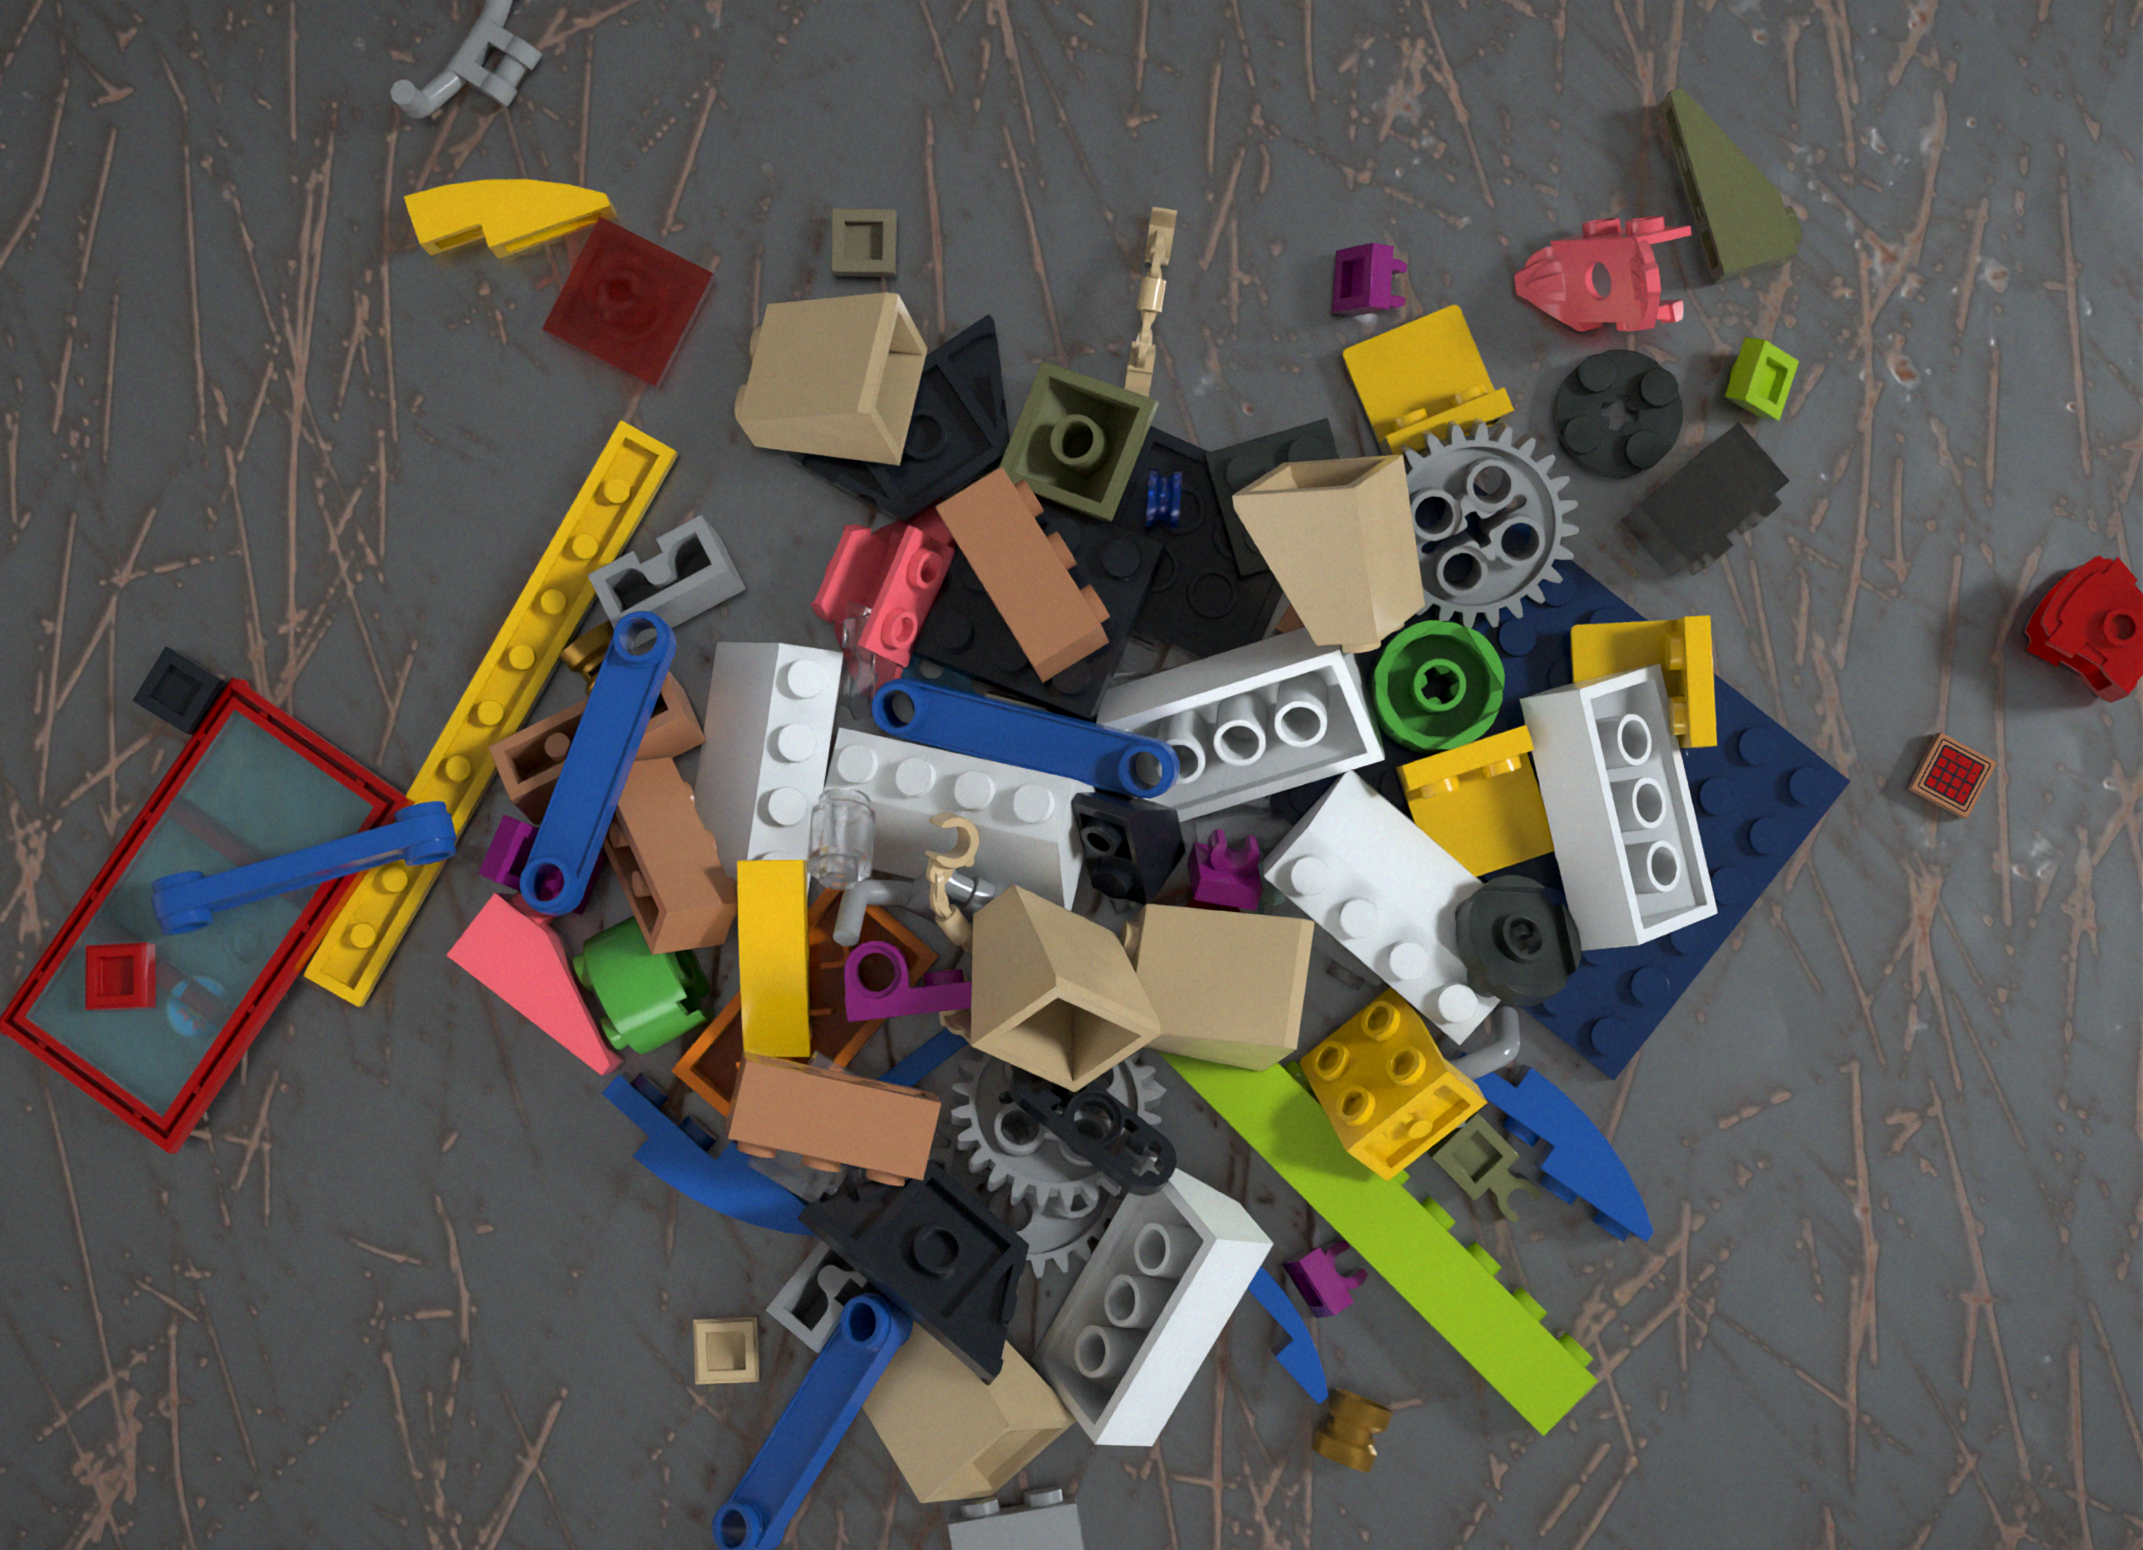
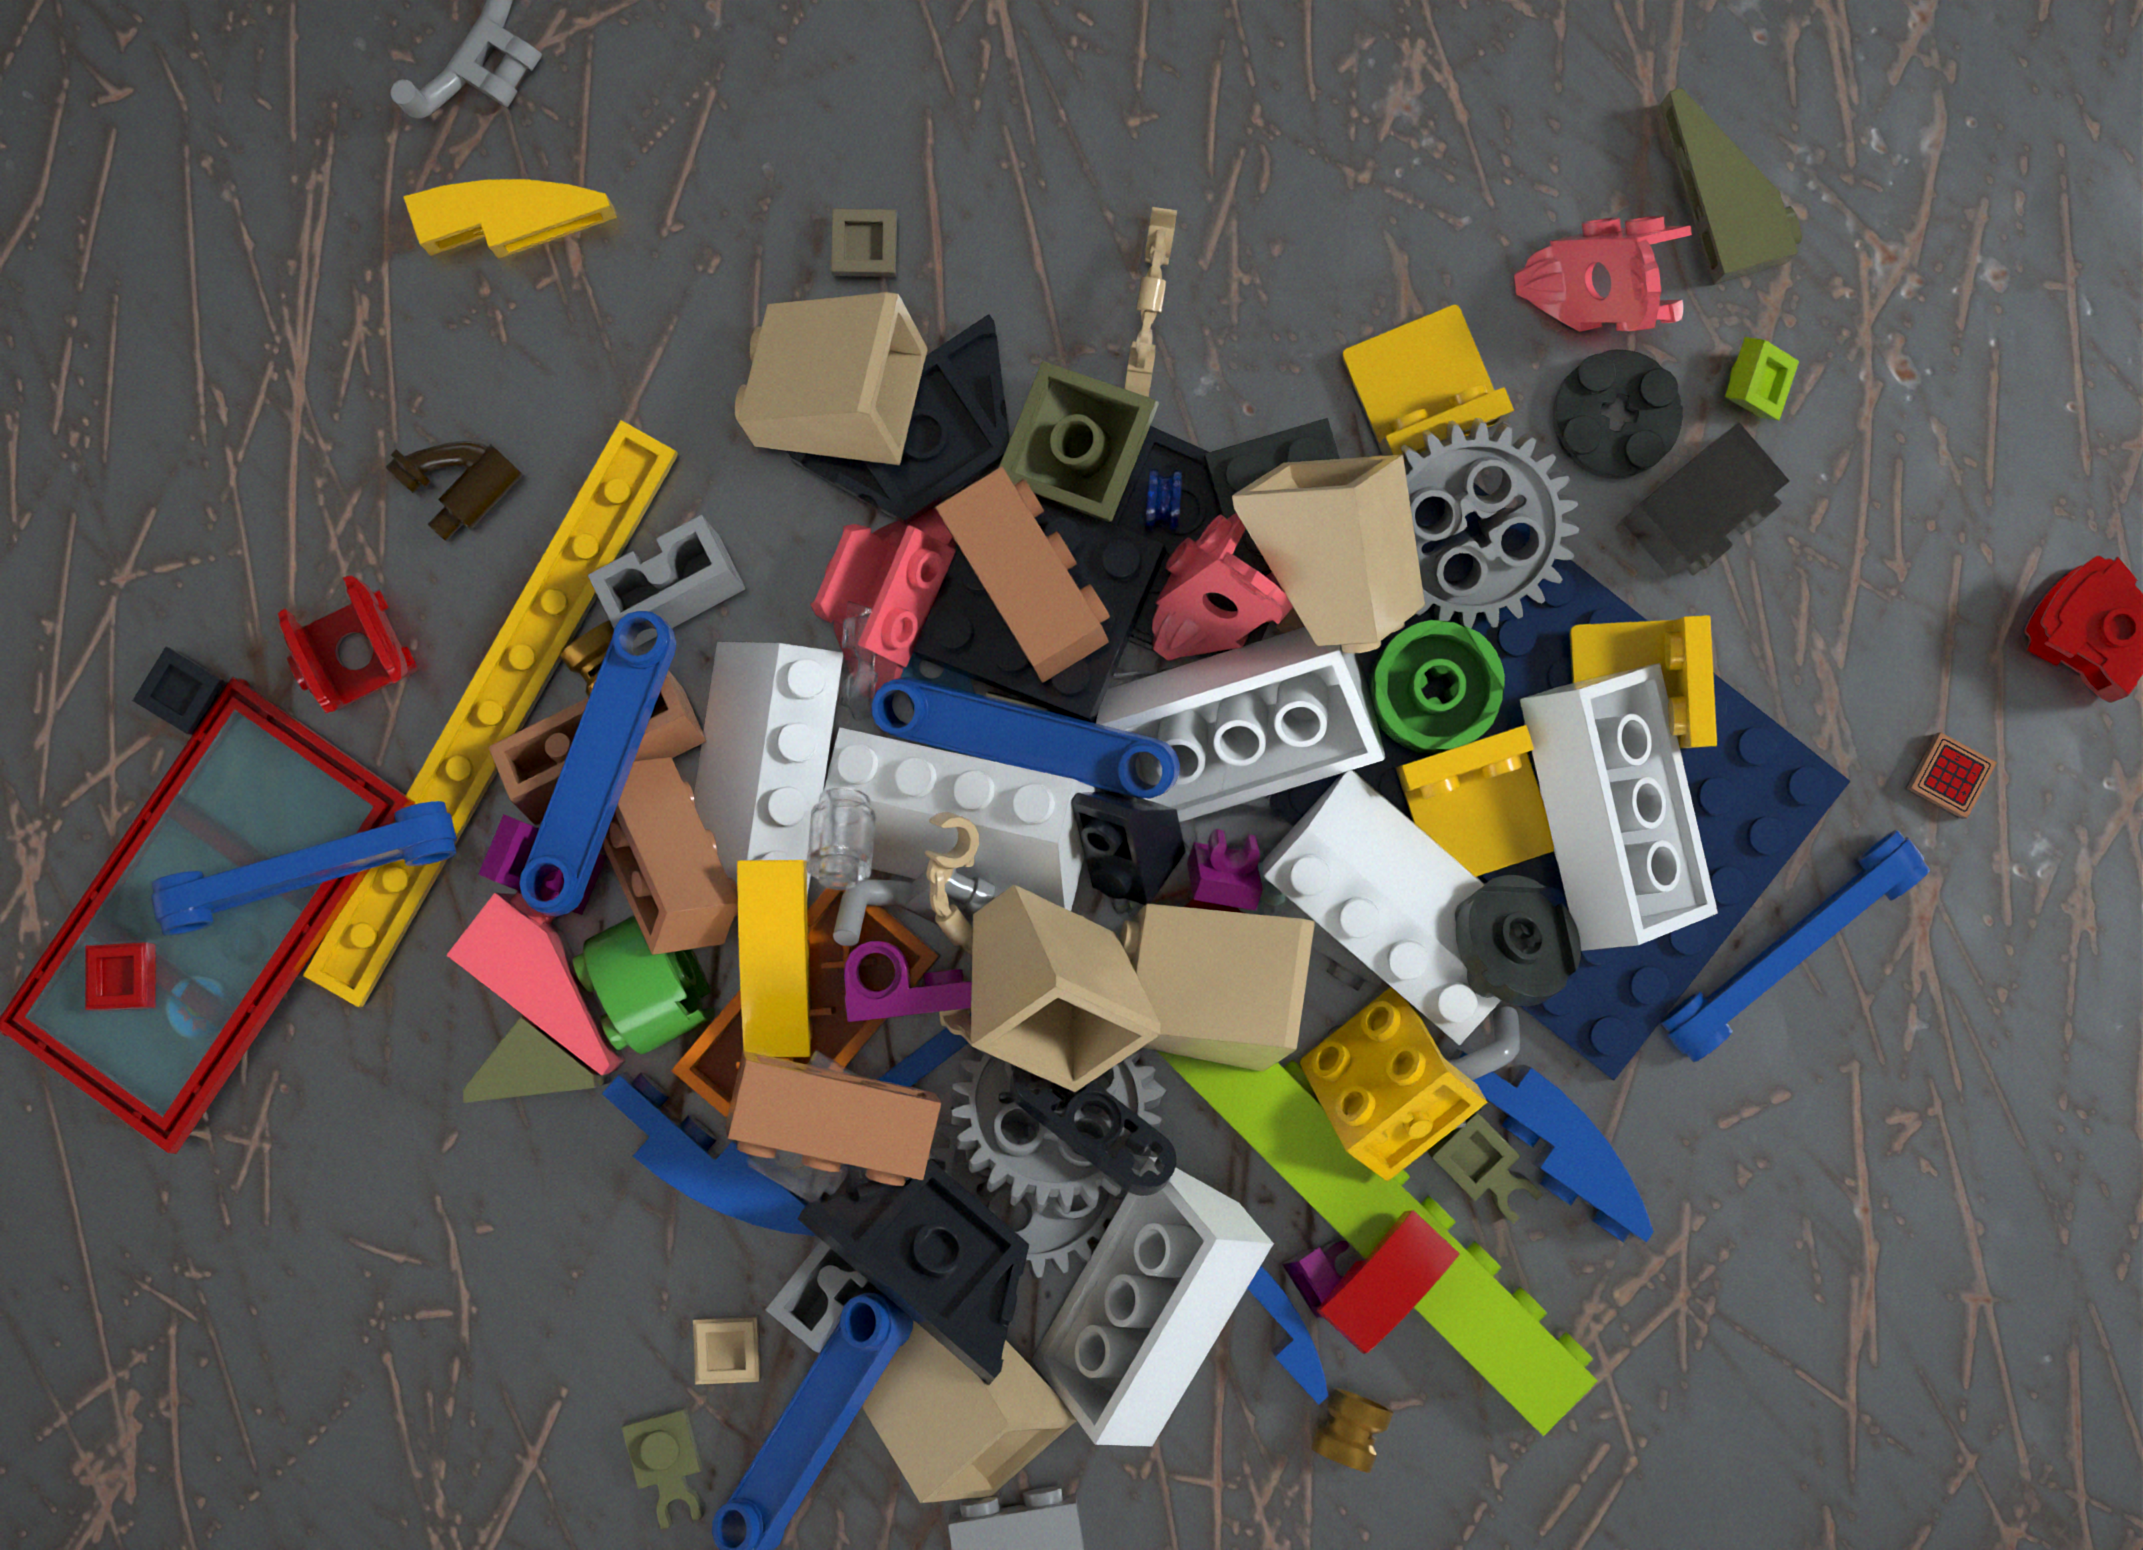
clear red plate [542,217,716,390] -> none
magenta tile [1332,243,1407,317] -> none
none -> red piece [278,575,418,713]
none -> dark brown plant [386,441,523,542]
none -> olive slope [462,1016,610,1103]
none -> olive plate [621,1406,704,1530]
none -> coral piece [1152,513,1293,661]
none -> red slope [1316,1210,1460,1354]
none -> blue piece [1661,829,1930,1062]

